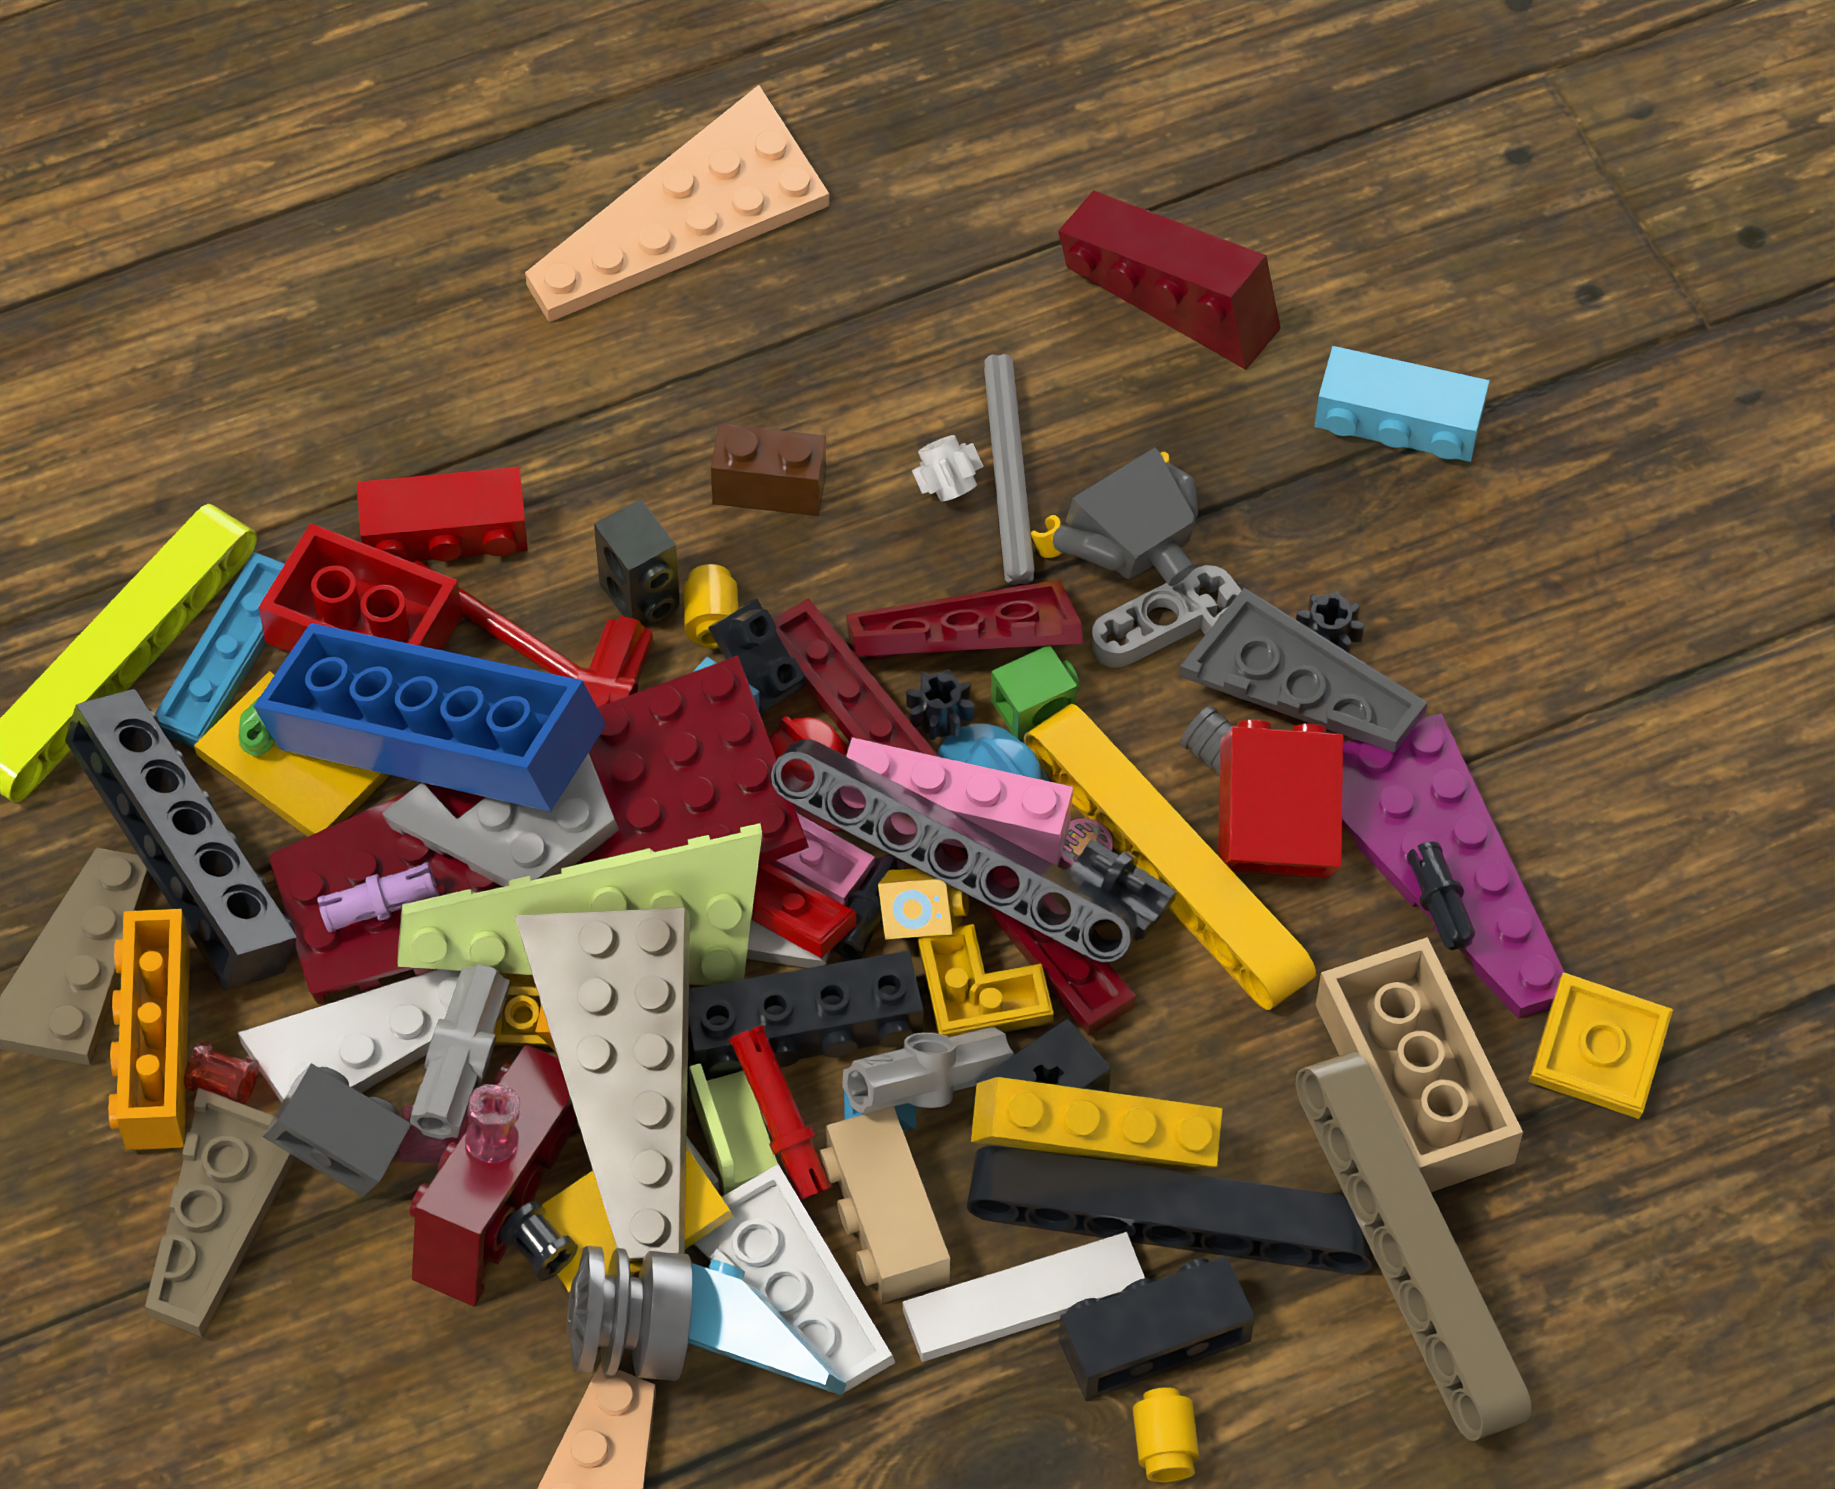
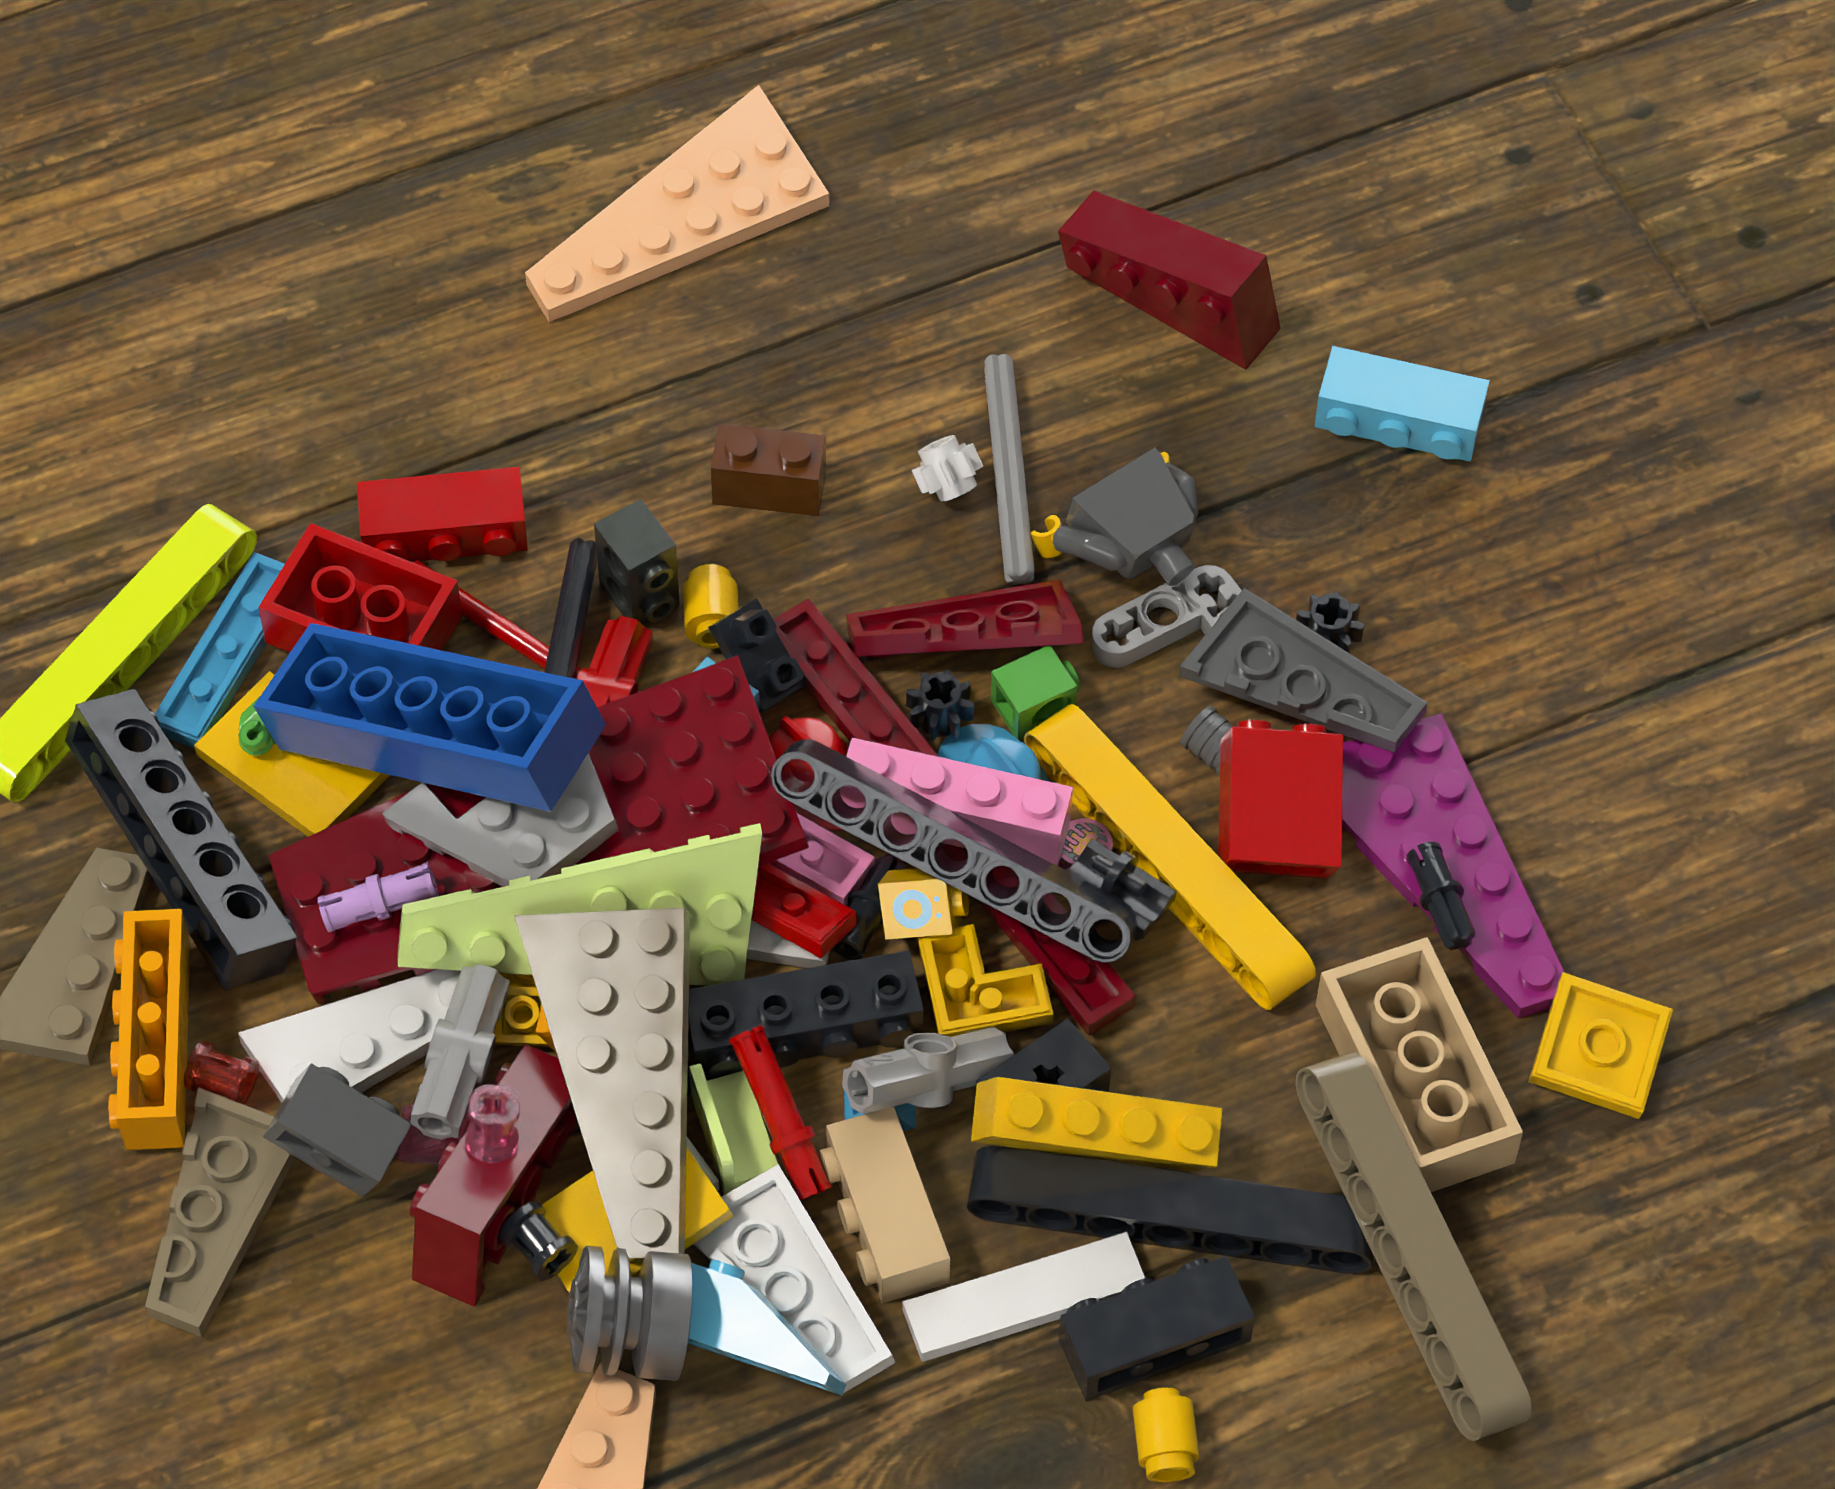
none -> black axle [544,538,597,678]

